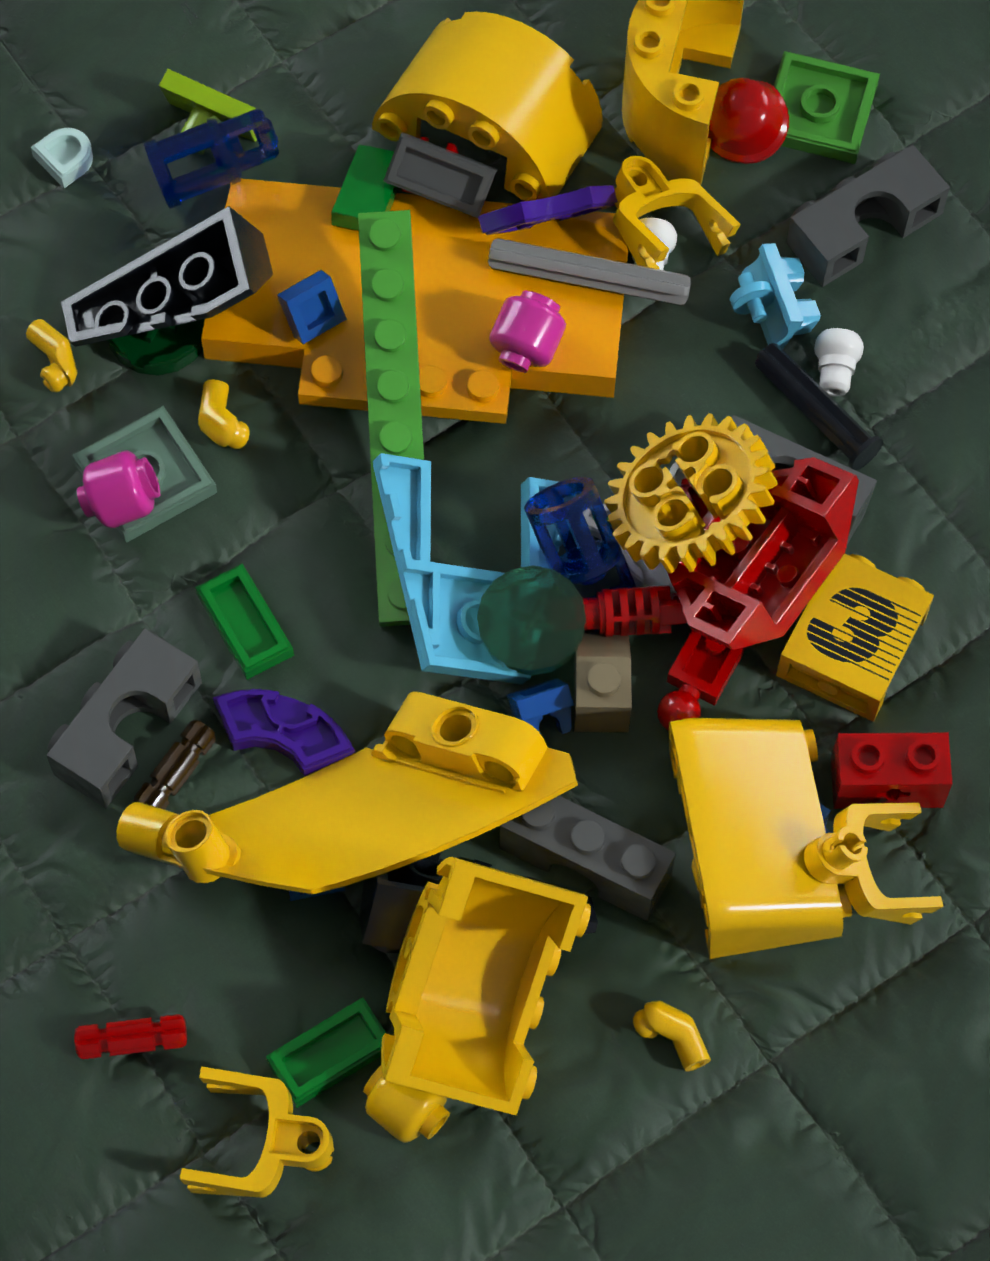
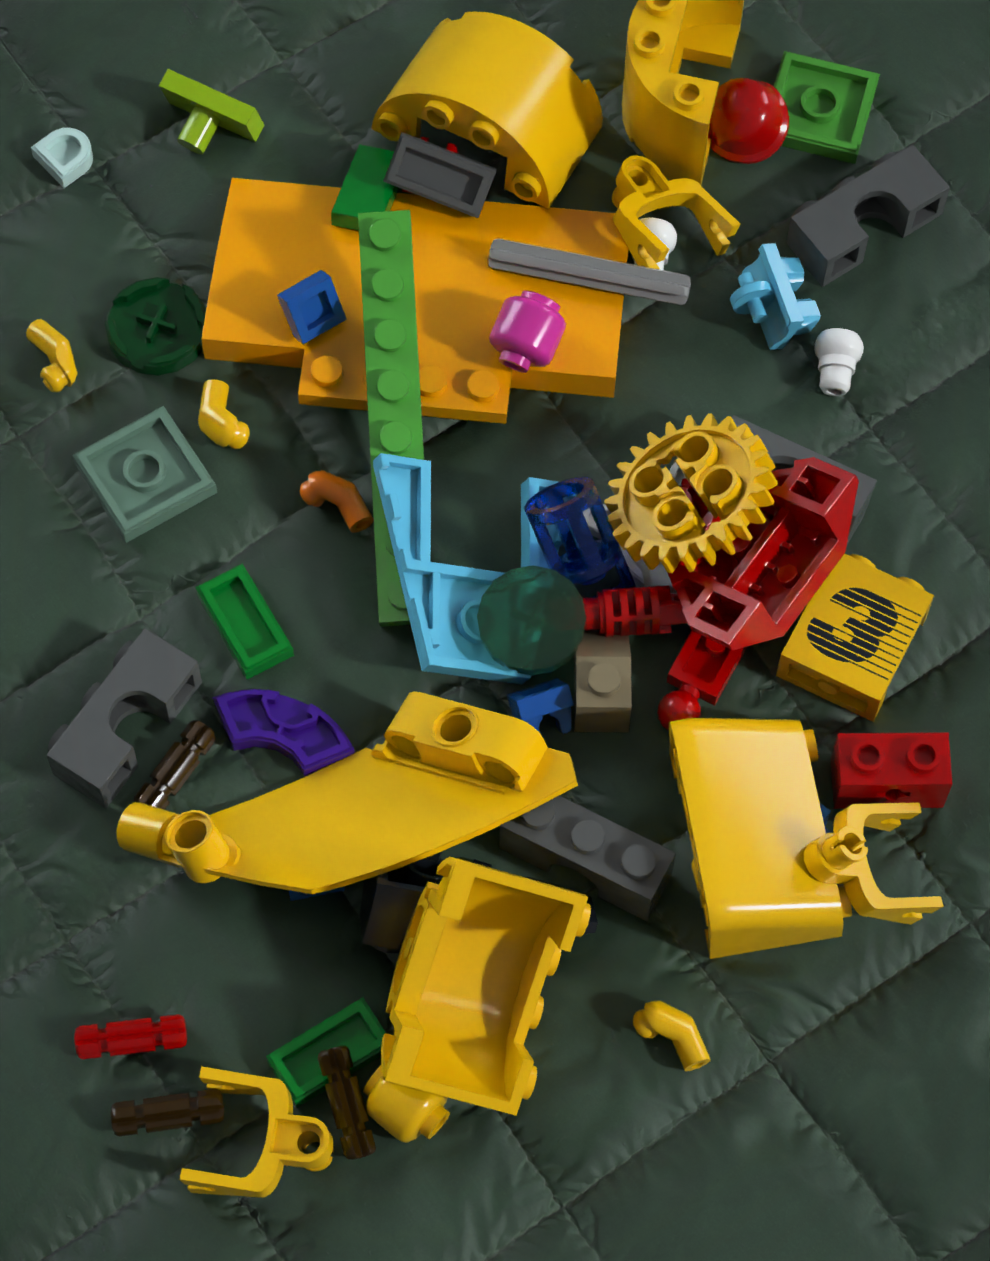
black wedge [61,206,273,347] -> none
dark pink head [77,450,160,528] -> none
clear blue piece [144,109,279,209] -> none
dark purple tile [478,185,618,235] -> none
black axle [755,343,883,470] -> none
none -> dark brown axle [110,1089,225,1137]
none -> orange arm [300,470,374,533]
none -> dark brown axle [318,1045,376,1160]

